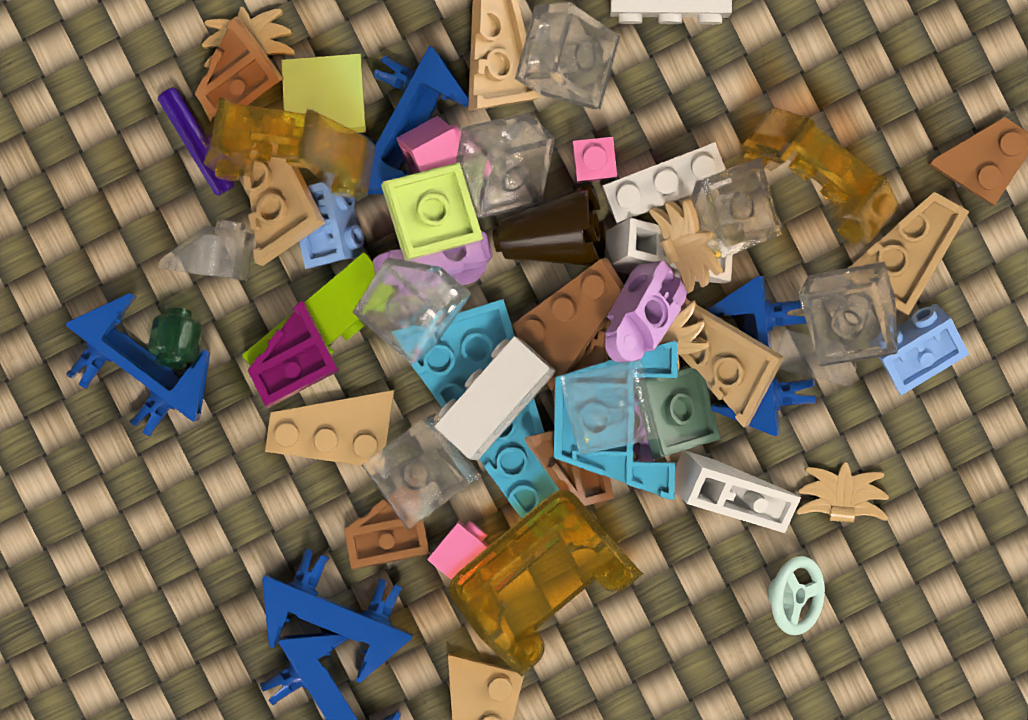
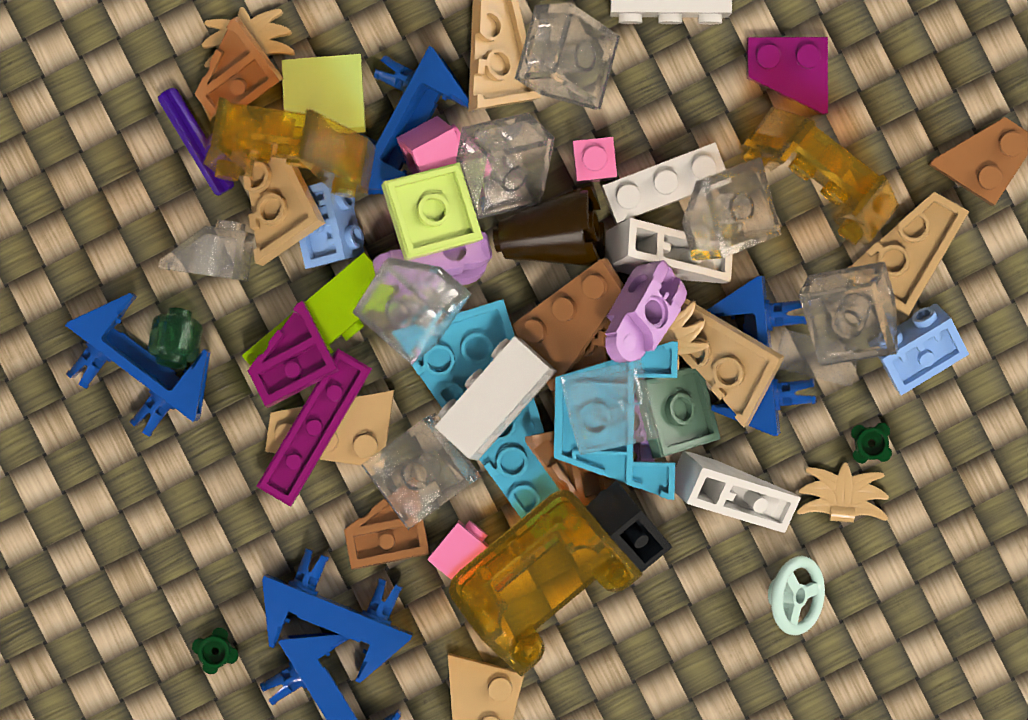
tan piece [649,199,723,294] -> none
none -> dark green plate [192,628,239,674]
none -> magenta tile [256,348,372,507]
none -> black brick [586,481,672,572]
none -> magenta wing [747,37,828,115]
none -> dark green plate [851,423,892,464]

